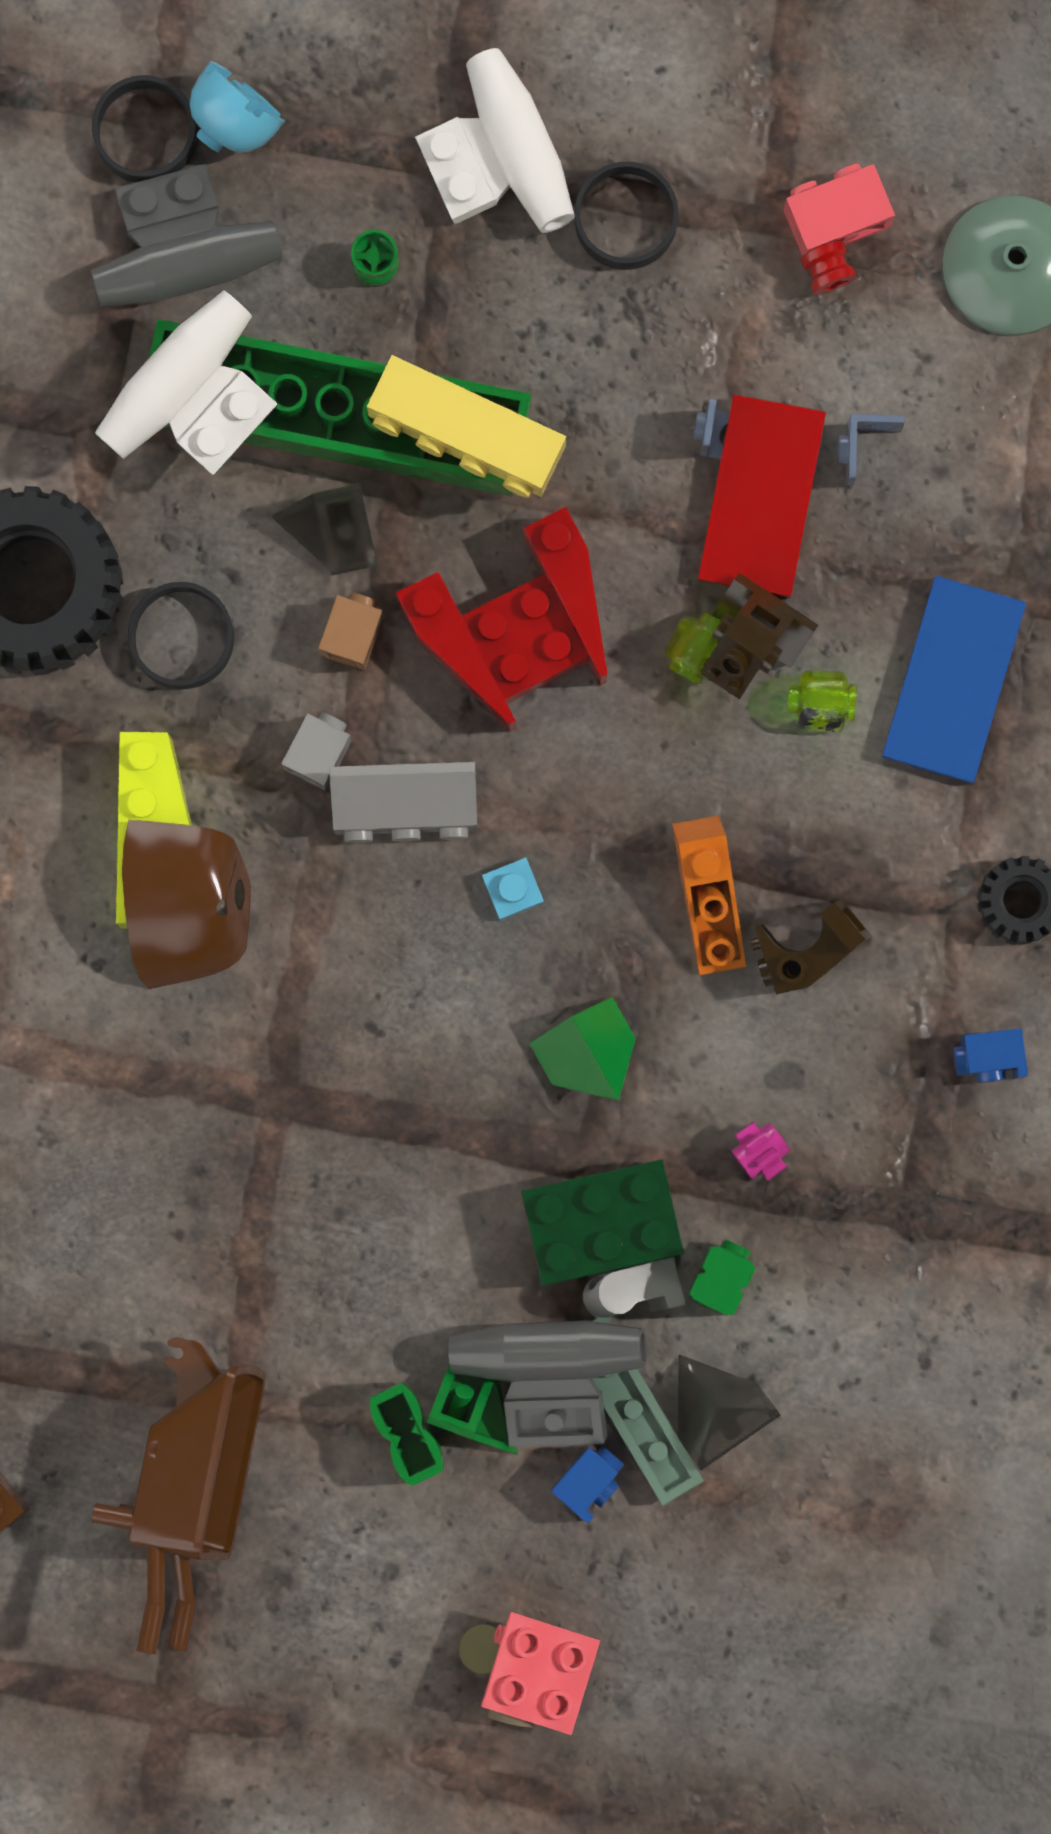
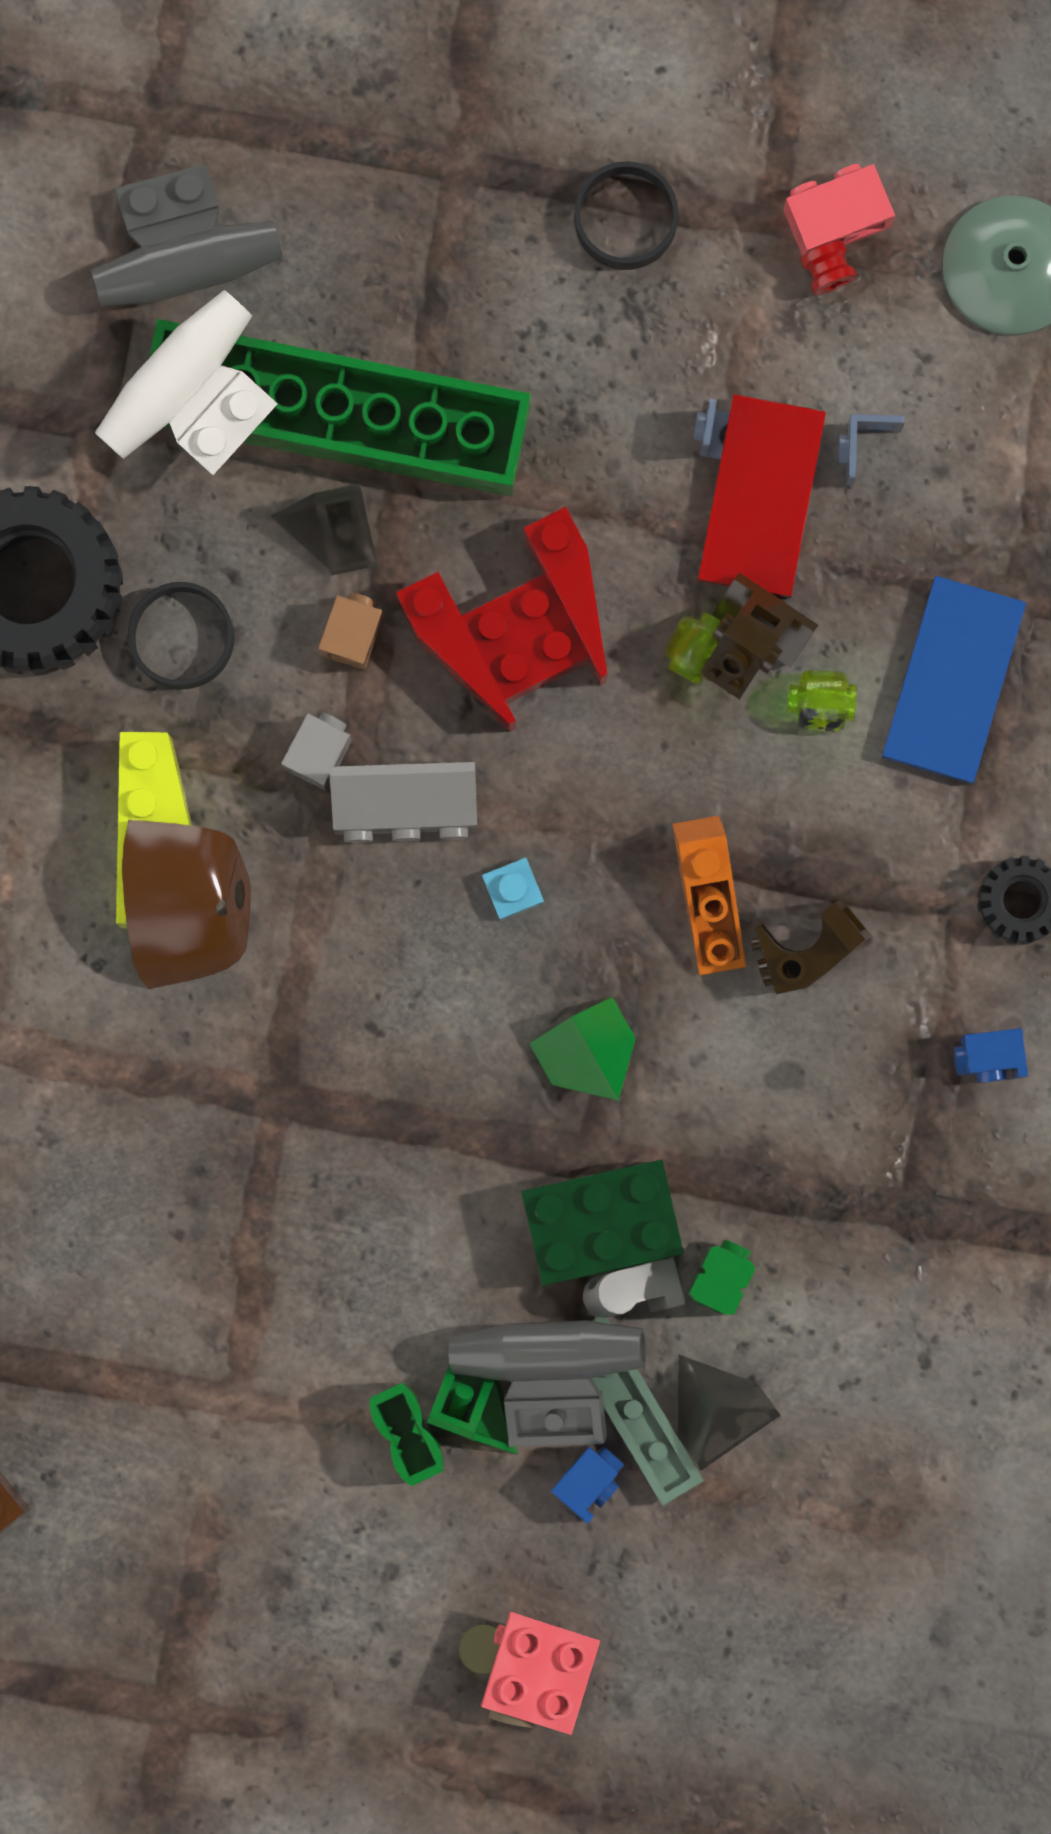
black tyre [92,75,197,183] -> none
reddish brown piece [92,1337,266,1654] -> none
medium azure cylinder [189,61,285,153] -> none
green wheel [351,229,399,287] -> none
light yellow brick [367,355,566,498] -> none
white plate [415,48,575,233] -> none
dark pink gear [731,1121,791,1181] -> none

